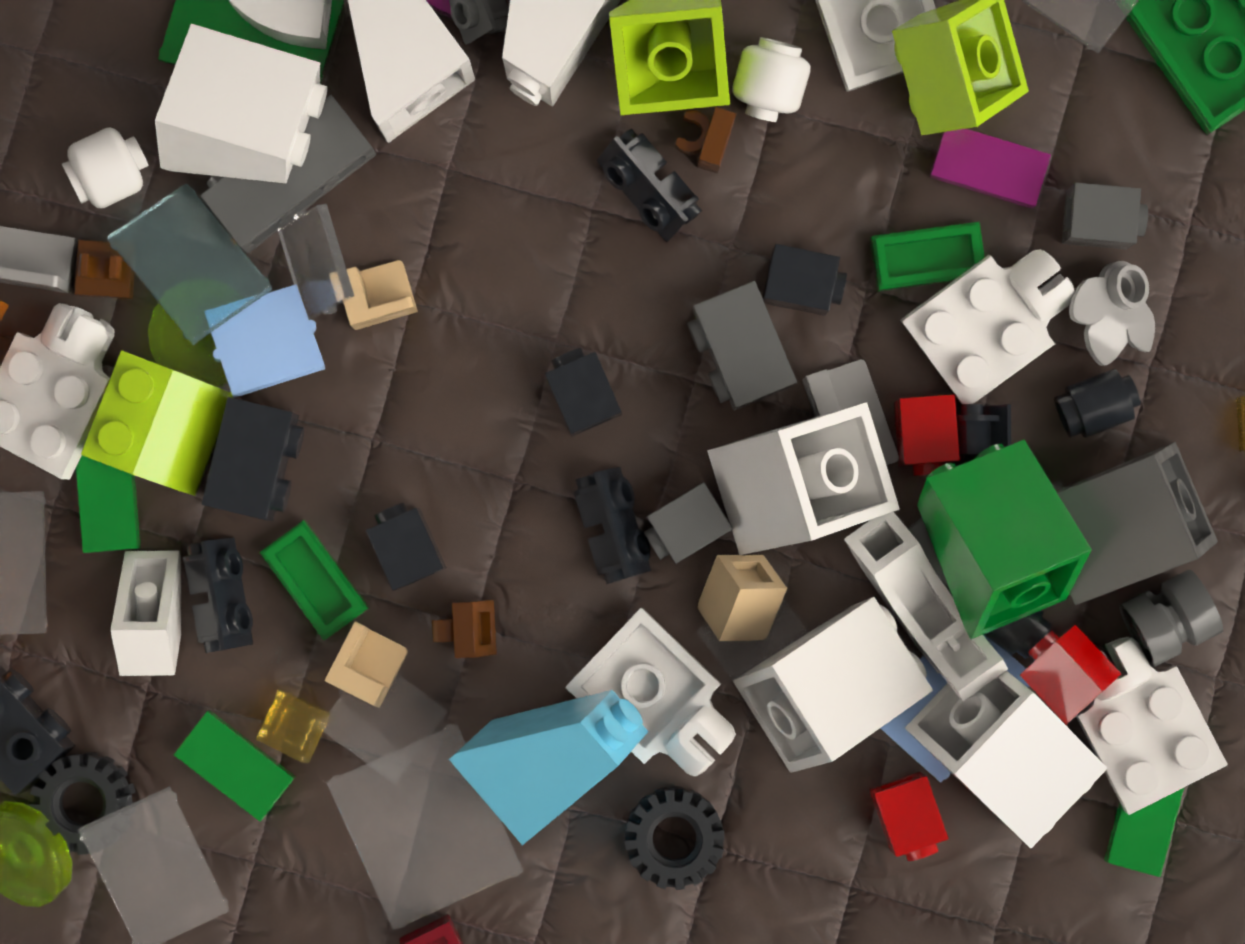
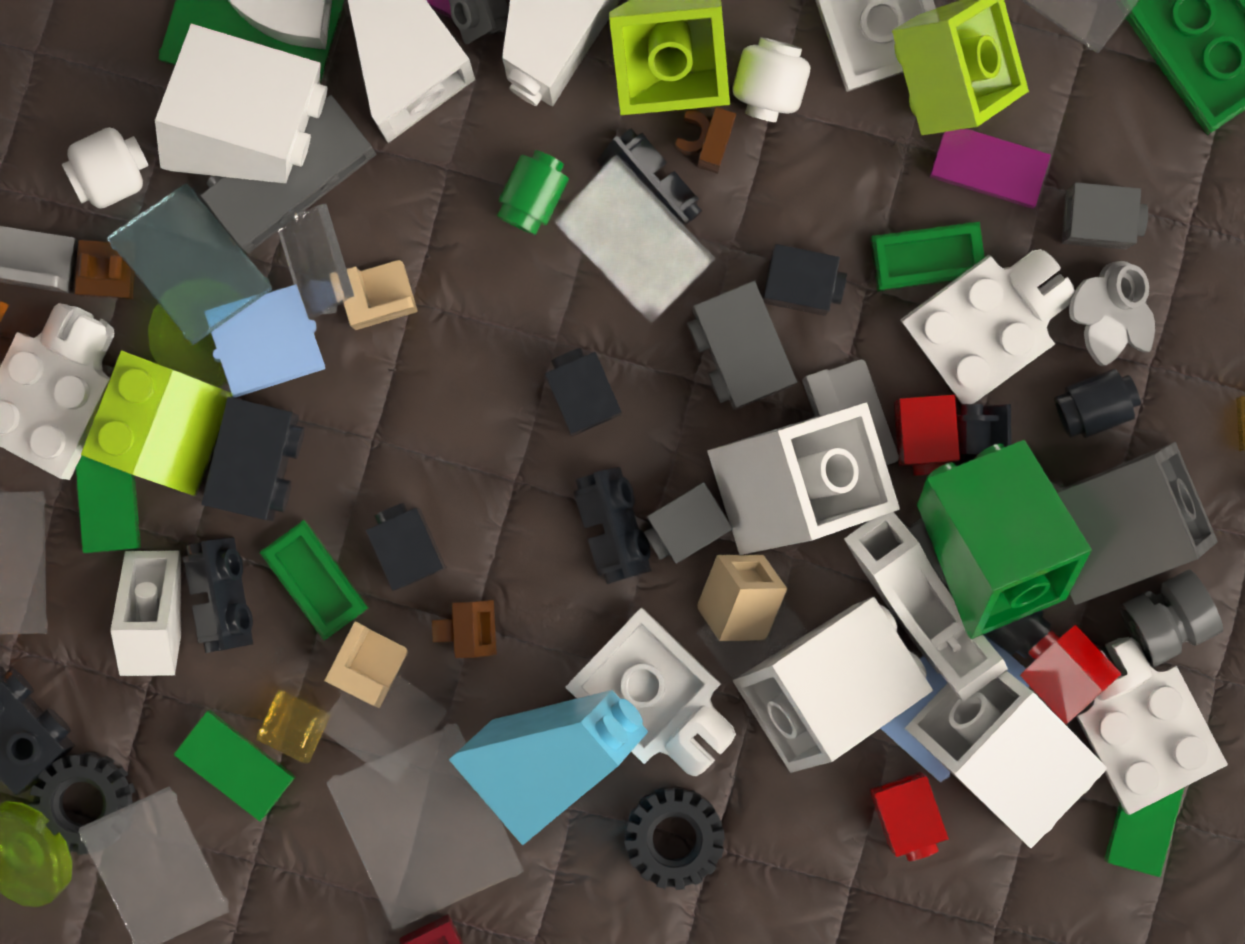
none -> green brick [497,150,569,236]
none -> clear piece [554,155,716,323]

